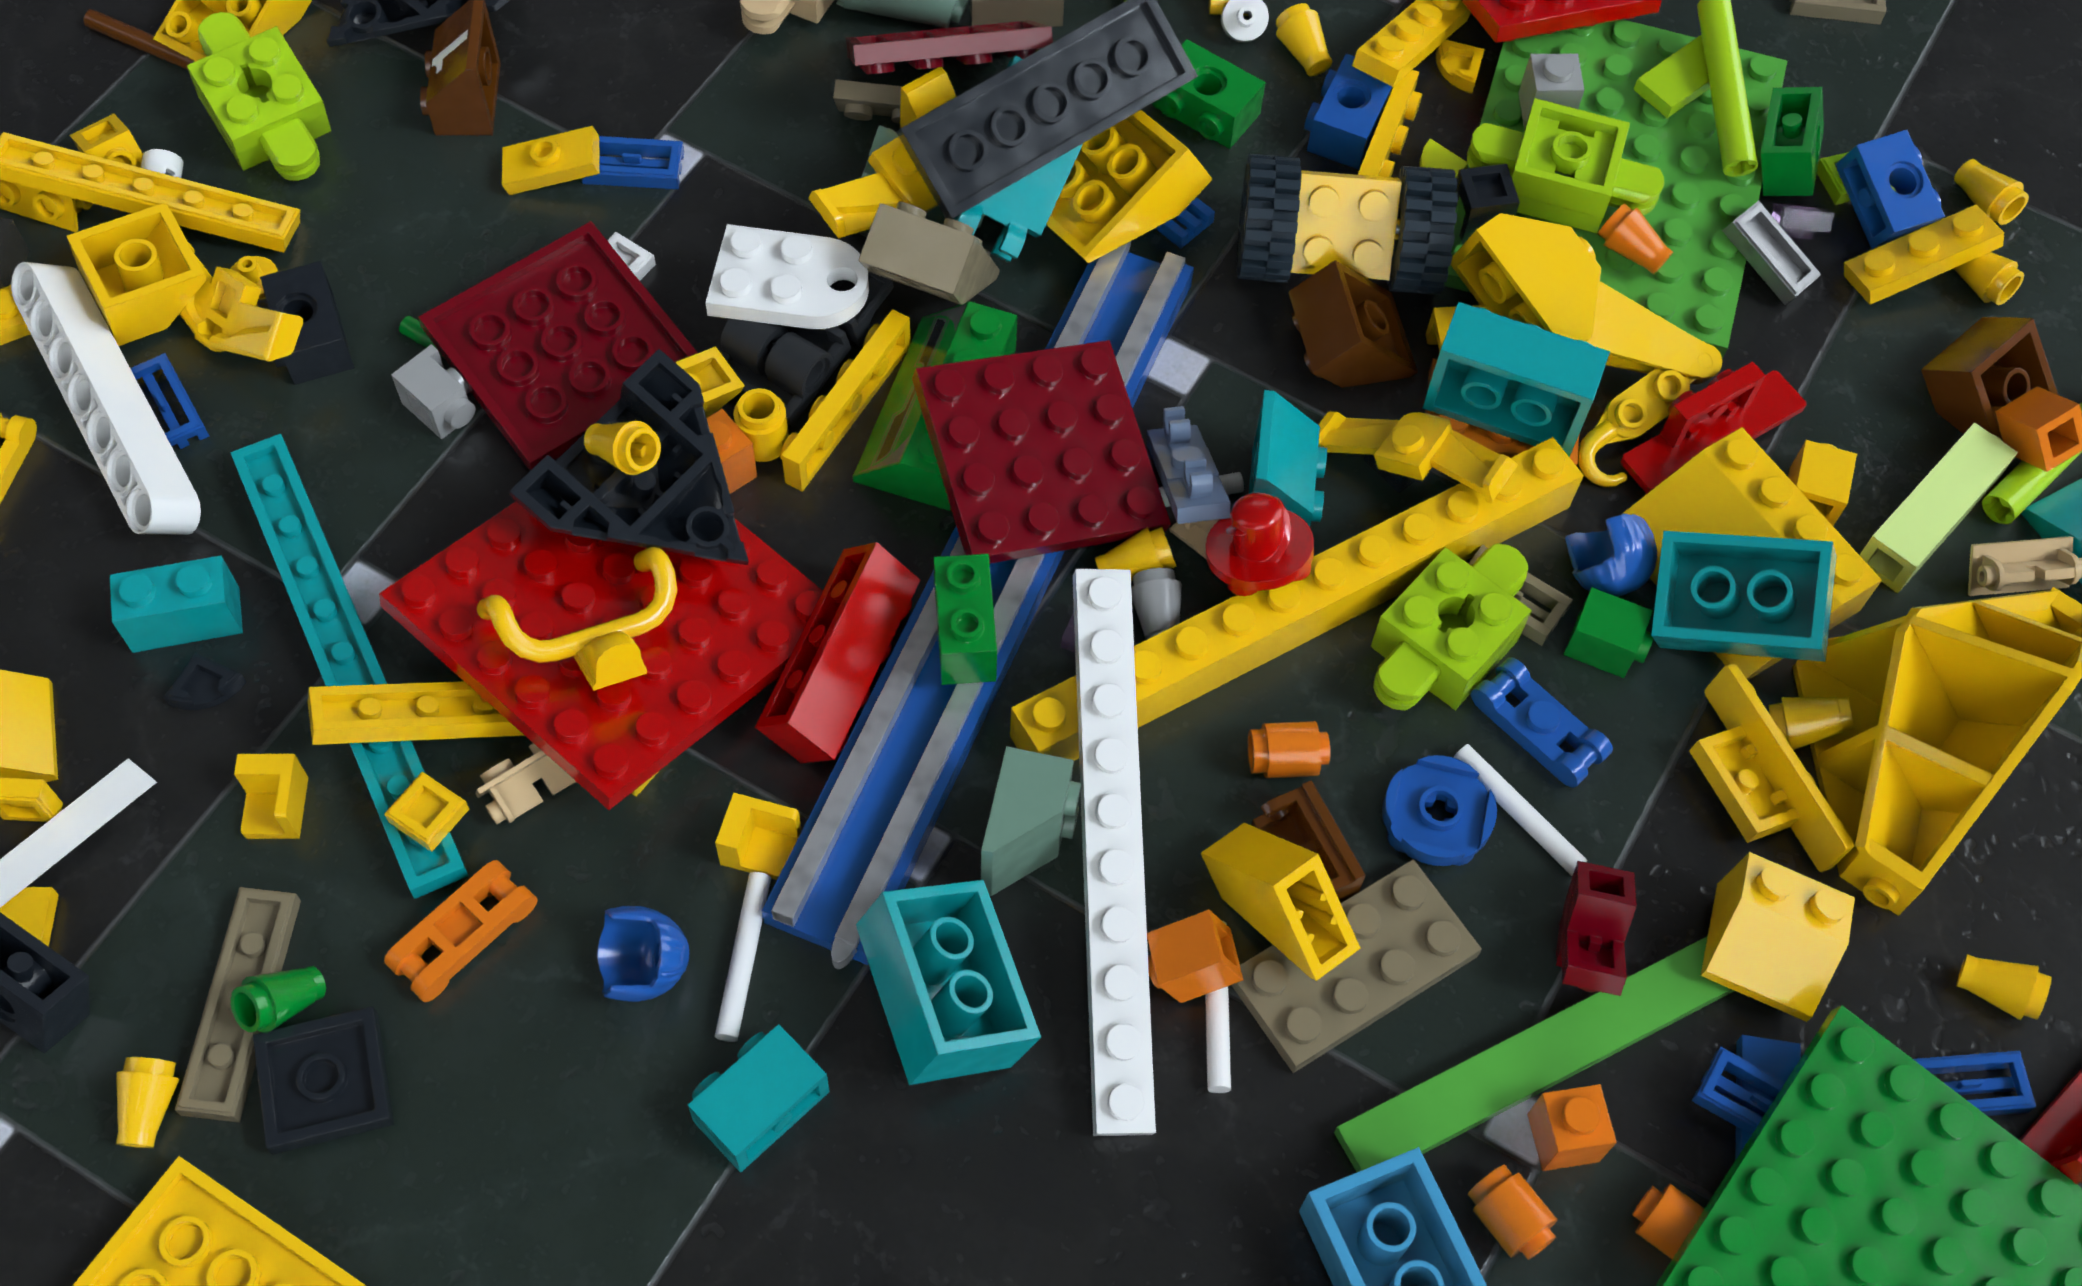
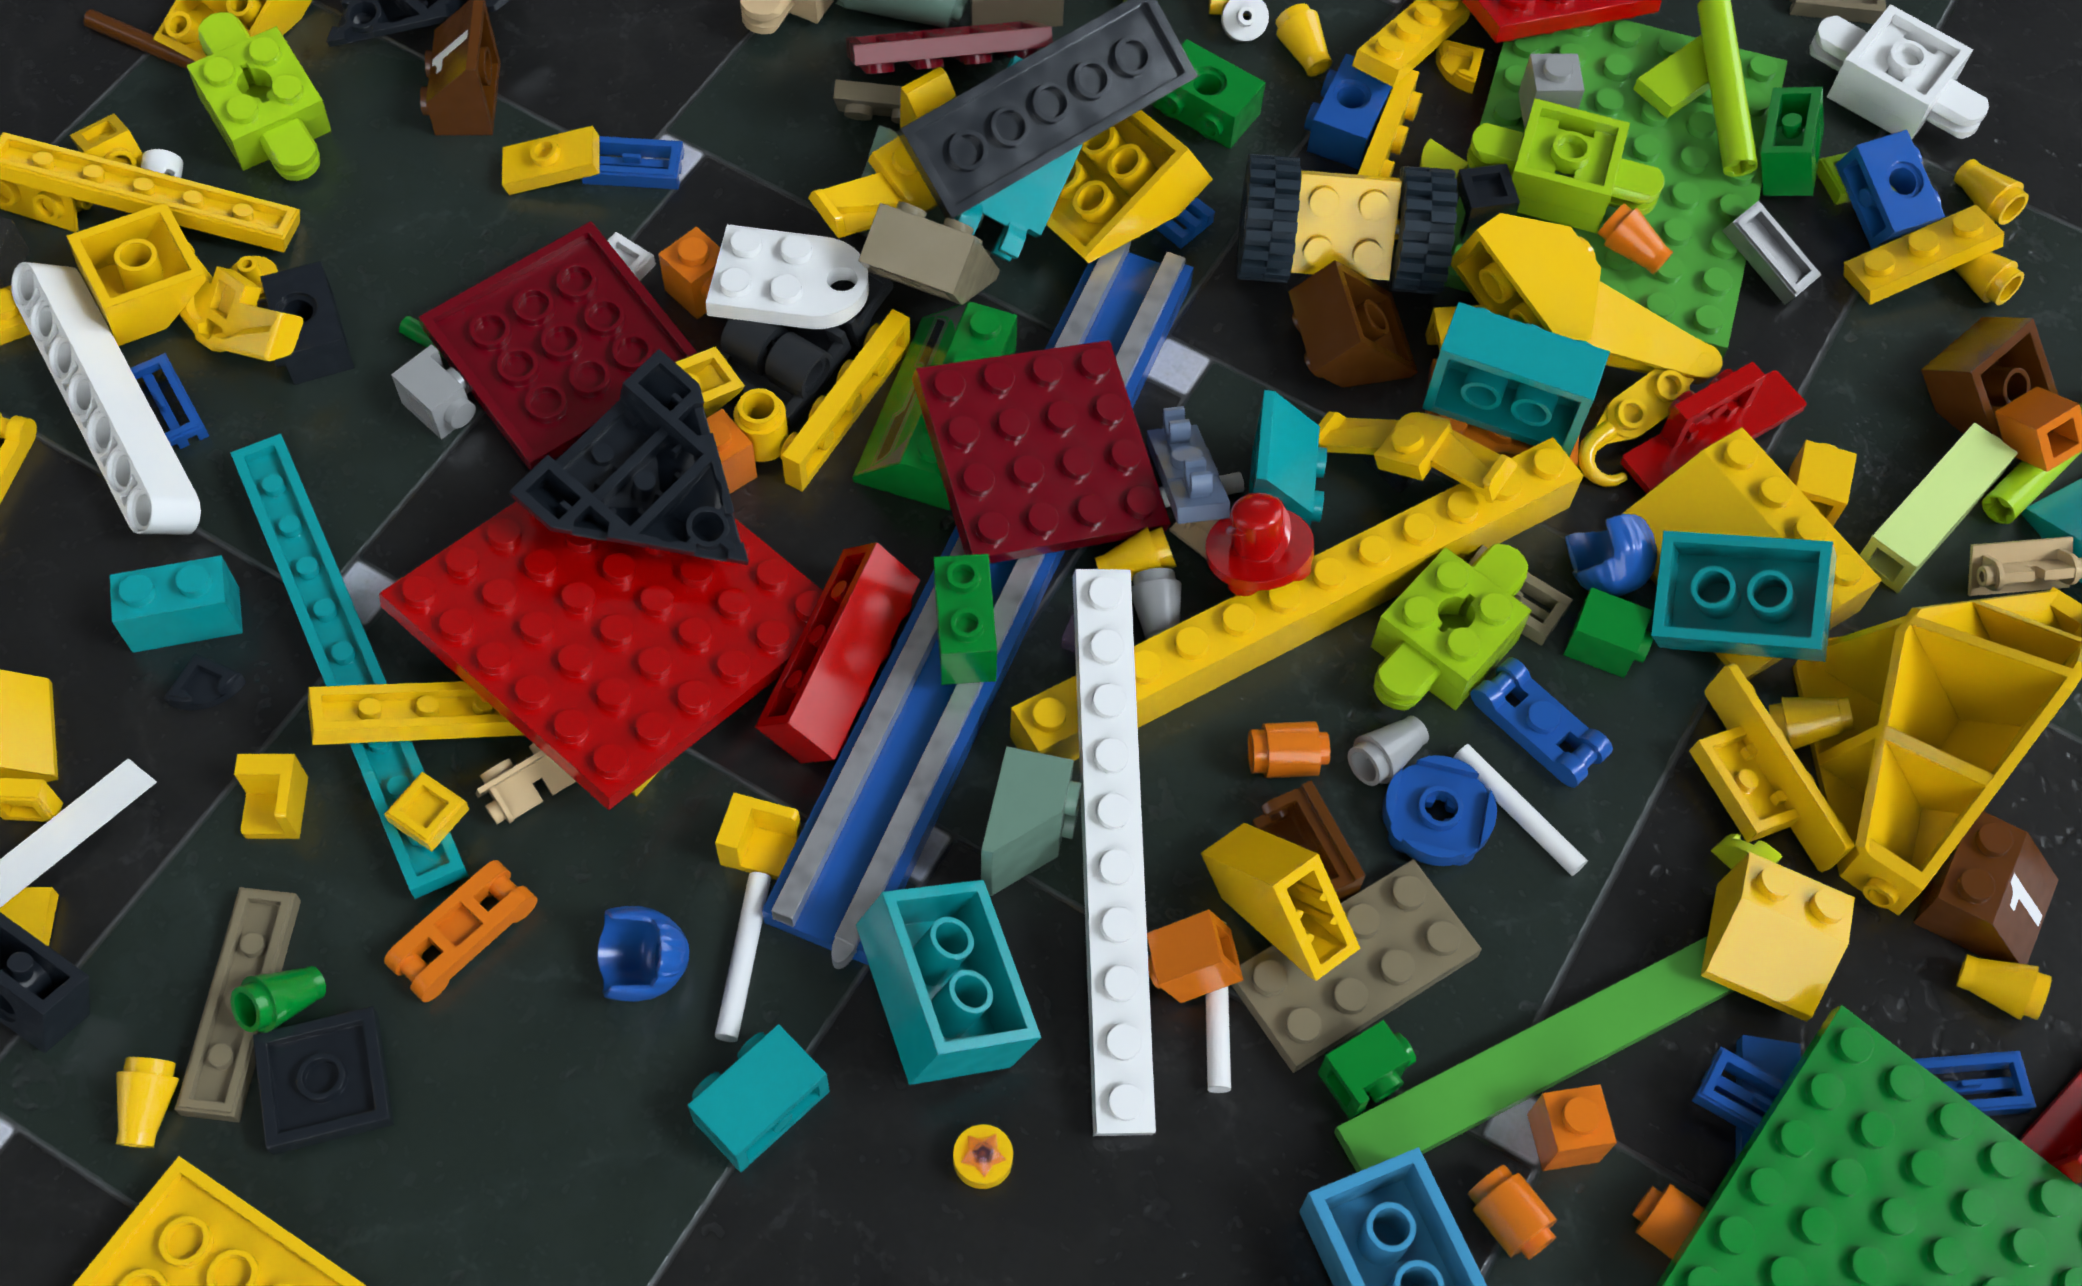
yellow piece [477,547,677,691] -> none
yellow cone [584,421,661,475] -> none
dark red brick [1556,861,1637,996] -> none
plate [1772,203,1834,239] -> none
none -> orange brick [658,226,720,319]
none -> yellow tile [953,1124,1013,1189]
none -> green brick [1318,1020,1416,1120]
none -> light grey cone [1348,716,1429,786]
none -> neon yellow tile [1711,834,1783,870]
none -> white brick [1809,4,1989,139]
none -> reddish brown slope [1913,811,2058,964]

